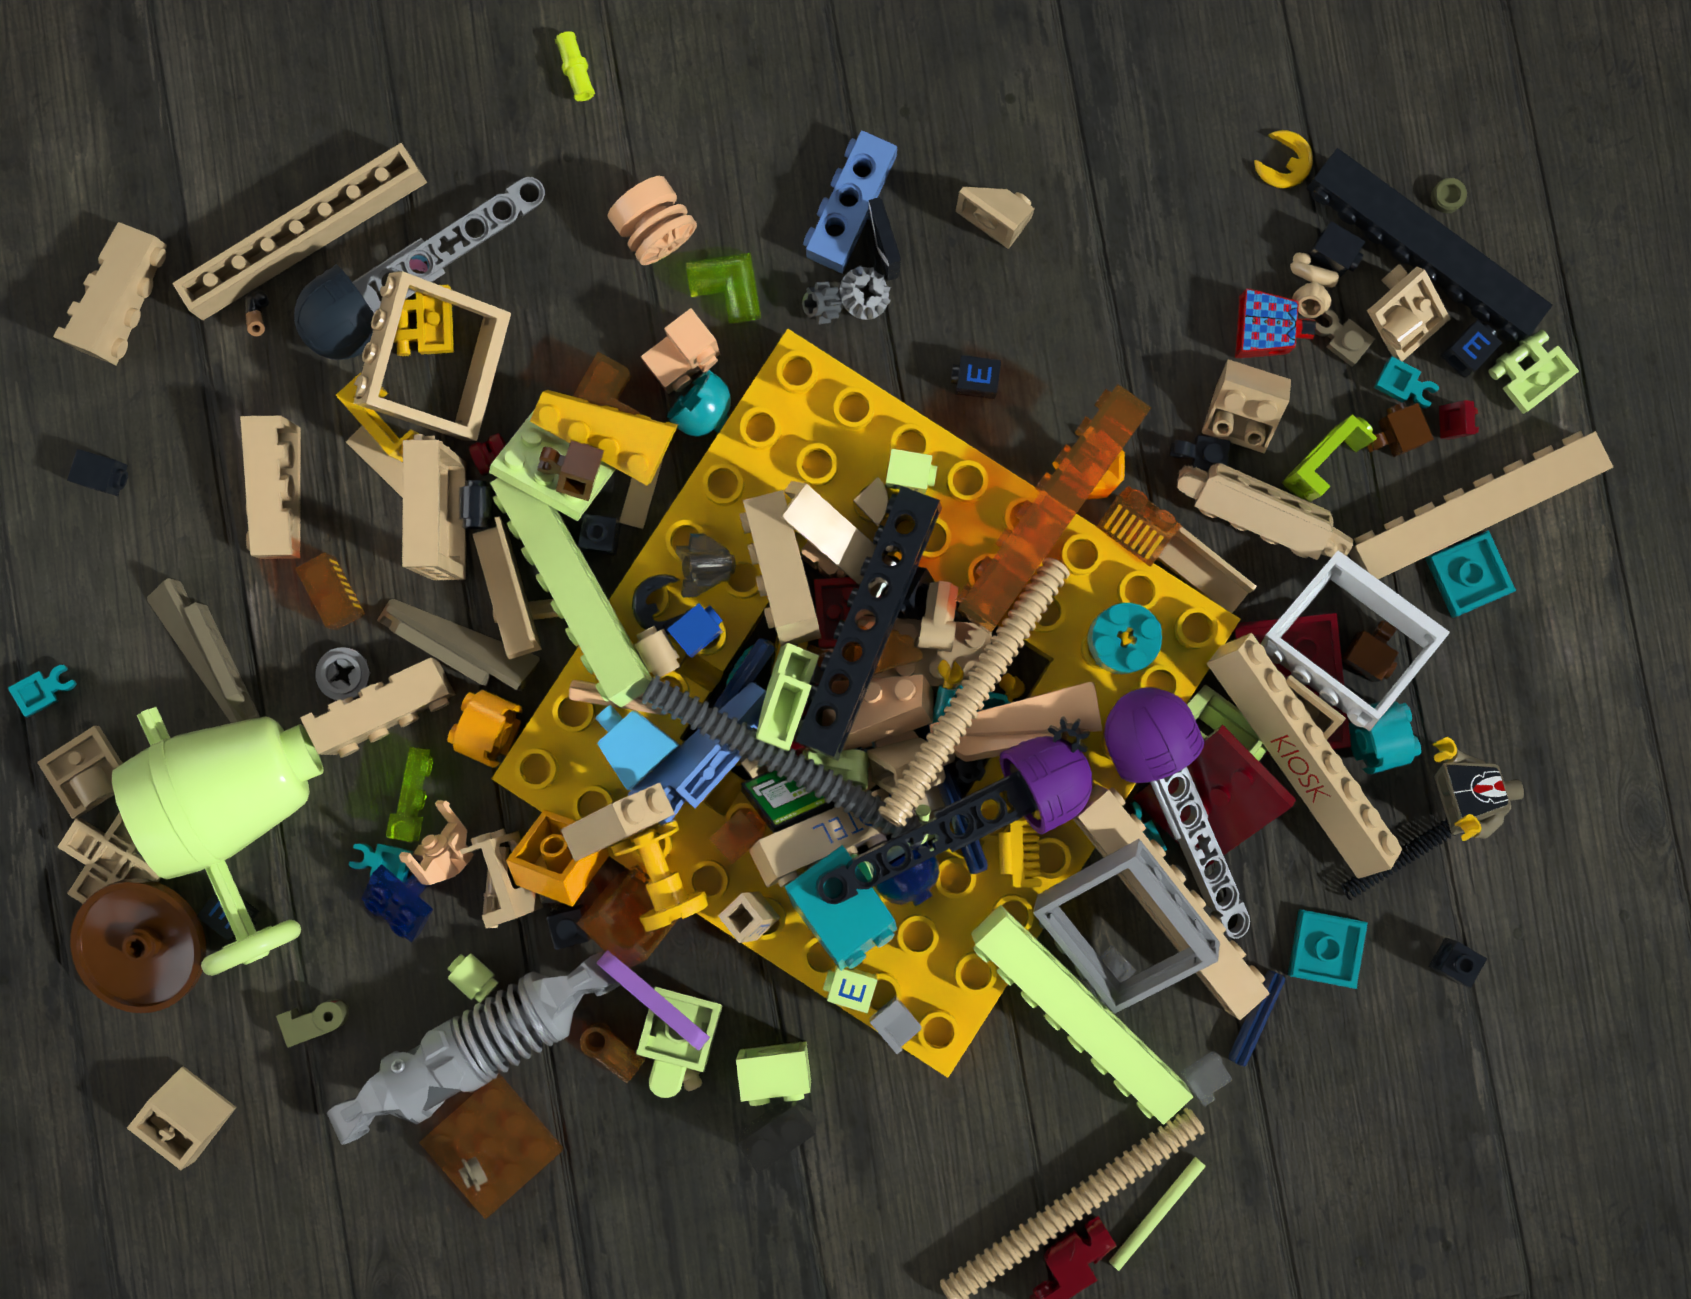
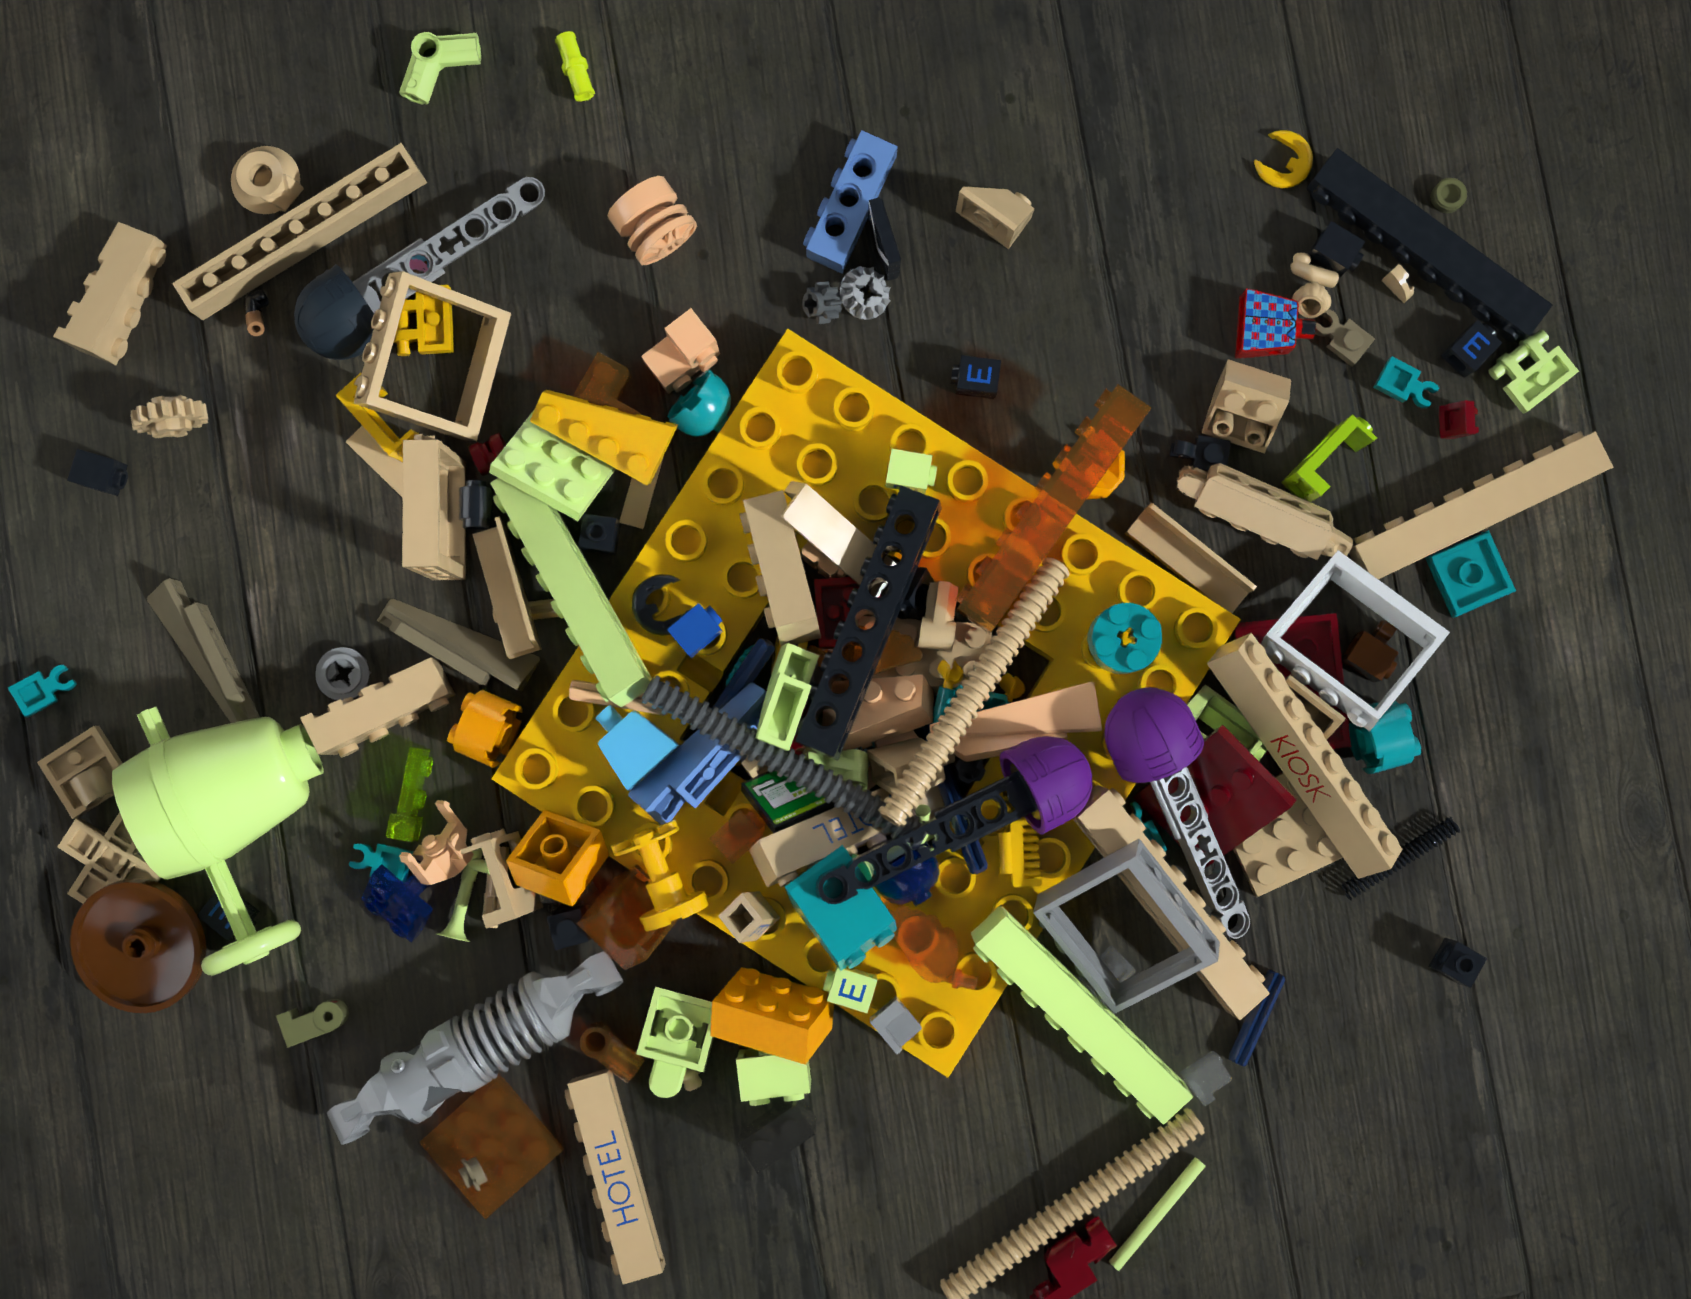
tan slope [127,1066,237,1170] -> none
tan wedge [240,416,301,559] -> none
clear orange brick [295,552,366,630] -> none
yellowish green brick [447,953,498,1003] -> none
reddish brown brick [537,440,604,501] -> none
tan brick [561,783,675,862] -> none
medium lavender beam [597,950,710,1051] -> none
tan brick [633,626,680,677] -> none
clear smoke brick [675,533,736,598] -> none
clear neon green brick [686,252,761,324] -> none
tan tile [854,477,888,526] -> none
black gear [1048,716,1090,753] -> none
clear orange brick [1096,486,1182,567] -> none
teal tile [1287,909,1368,989] -> none
reddish brown brick [1366,402,1434,457] -> none
tan plate [1367,267,1451,362] -> none
torso [1432,737,1524,841] -> none
none -> tan gear [130,395,209,438]
none -> tan piece [231,146,304,214]
none -> yellowish green piece [399,32,481,105]
none -> yellowish green piece [436,849,490,942]
none -> tan brick [565,1067,666,1284]
none -> light orange brick [710,967,834,1065]
none -> clear orange animal [888,905,978,990]
none -> tan plate [1233,772,1343,897]

